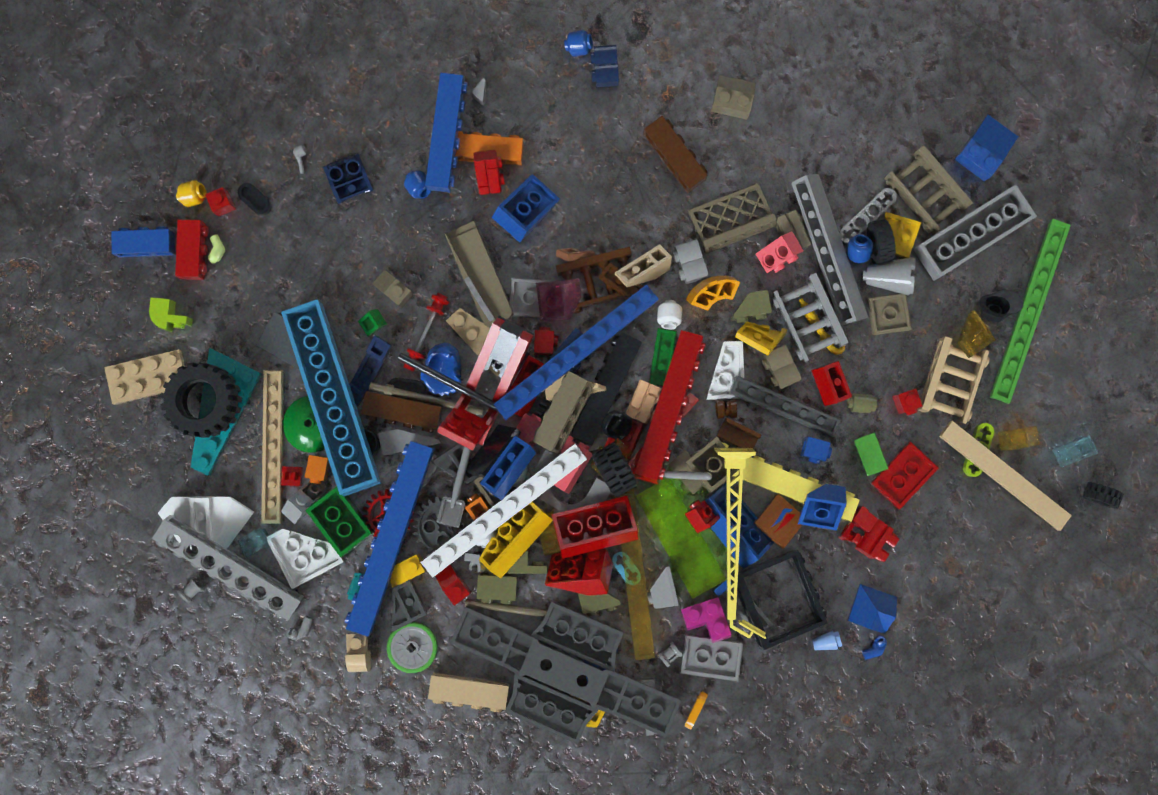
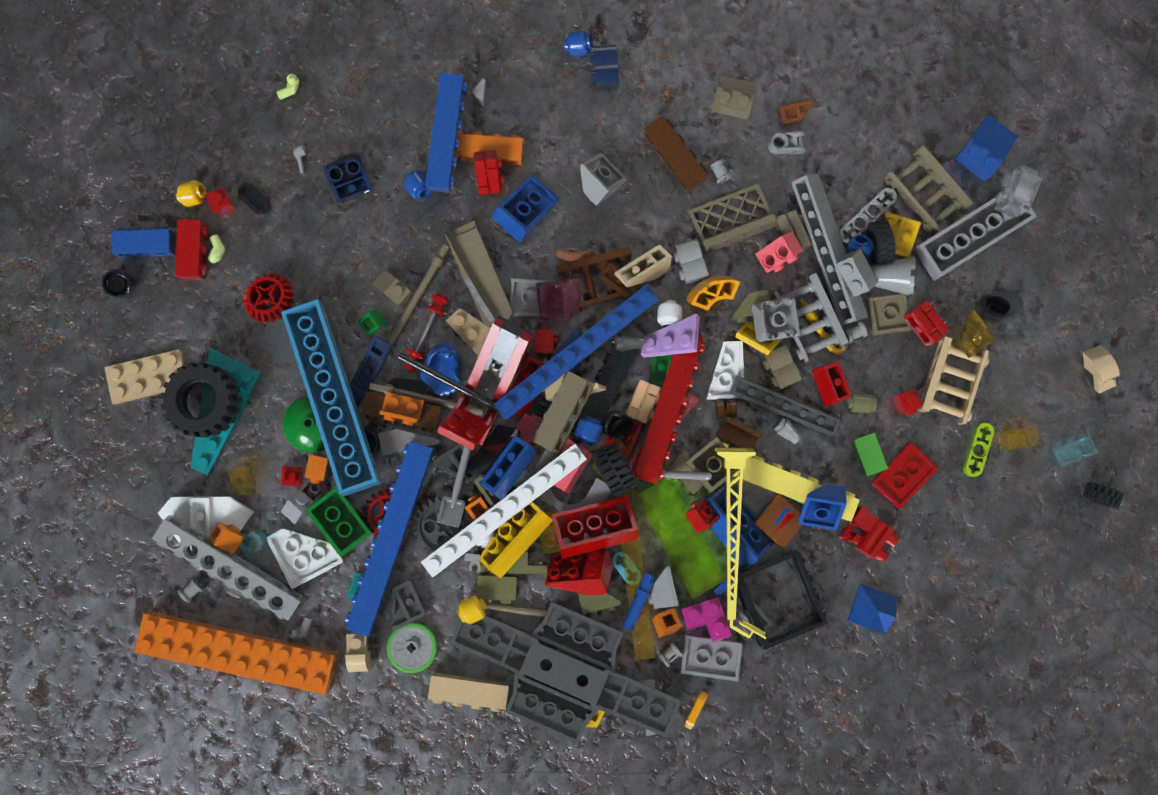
lime brick [149,297,193,332] -> none
tan tile [261,370,284,524] -> none
yellow slope [389,553,427,588] -> none
red slope [435,564,472,606] -> none
blue brick [800,437,832,464] -> none
light blue cone [812,630,842,651] -> none
blue arm [862,636,887,660] -> none
tan tile [939,421,1072,531] -> none
bright green plate [990,219,1071,404] -> none
none -> black hair [102,269,132,298]
none -> orange brick [134,611,339,695]
none -> orange brick [208,521,244,554]
none -> clear yellow brick [227,466,256,496]
none -> red gear [242,272,295,324]
none -> yellowish green arm [276,74,299,100]
none -> orange bracket [379,392,425,426]
none -> dark tan bar [386,244,450,346]
none -> yellow head [457,595,487,625]
none -> blue head [575,416,603,446]
none -> light grey slope [580,153,627,206]
none -> flat silver cone [614,333,644,352]
none -> blue pin [622,572,656,632]
none -> lavender wing [641,314,700,358]
none -> orange brick [652,608,682,638]
none -> light grey bush [709,159,733,184]
none -> light grey slope [751,298,800,342]
none -> light grey piece [768,131,806,155]
none -> light grey cone [773,417,802,444]
none -> dark orange tile [779,99,814,126]
none -> light grey brick [836,249,878,297]
none -> light grey bush [843,320,868,344]
none -> red brick [903,300,949,346]
none -> clear brick [994,165,1044,218]
none -> tan brick [1083,345,1120,393]

